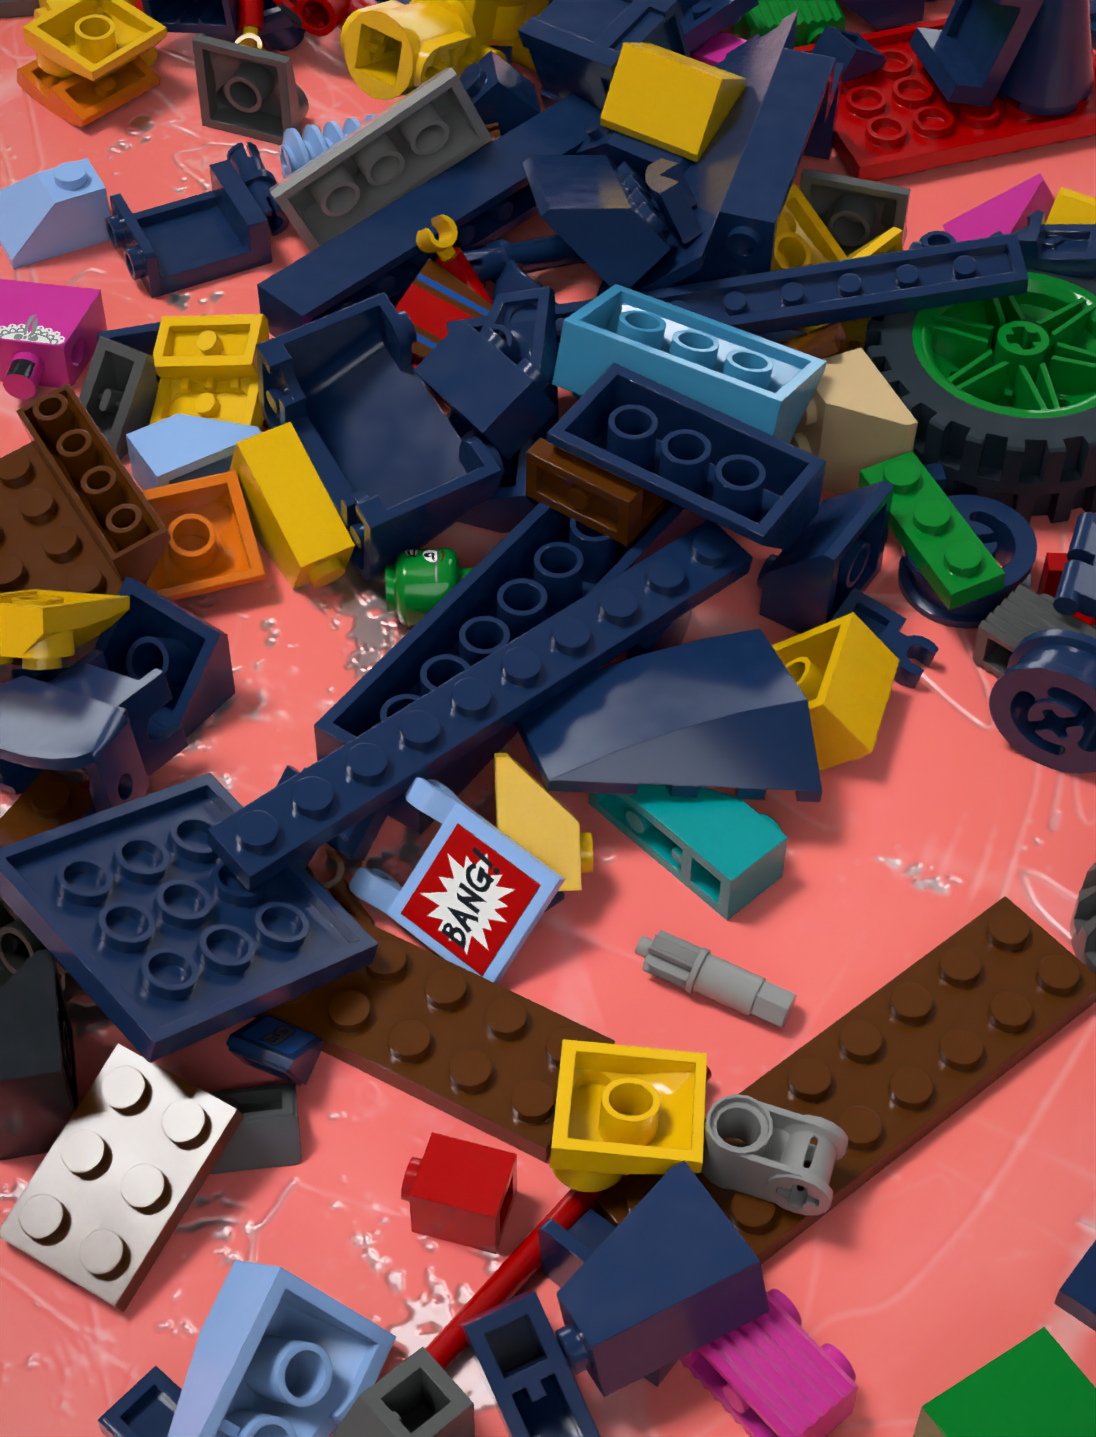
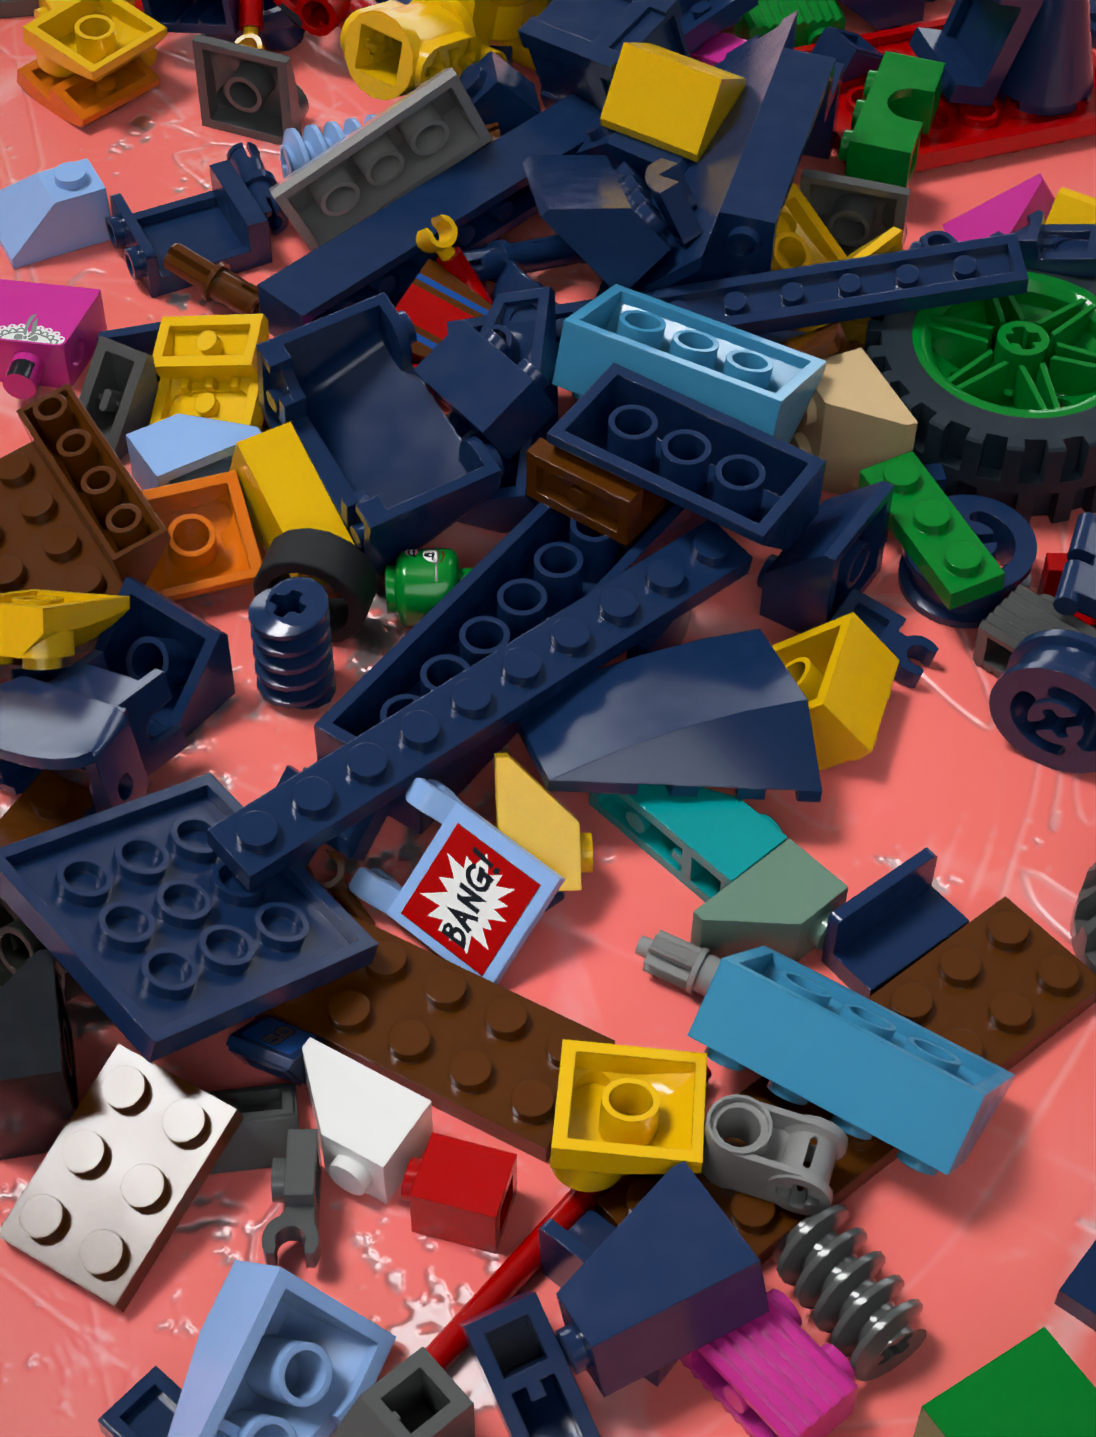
none -> reddish brown axle [163,243,260,314]
none -> dark blue piece [248,577,336,710]
none -> black tyre [253,528,378,642]
none -> dark grey plate [262,1129,322,1268]
none -> white slope [302,1037,433,1204]
none -> dark azure slope [687,945,1015,1176]
none -> sand green slope [690,838,848,962]
none -> dark grey piece [772,1204,926,1382]
none -> dark blue panel [821,847,969,998]
none -> green arch [838,51,946,188]

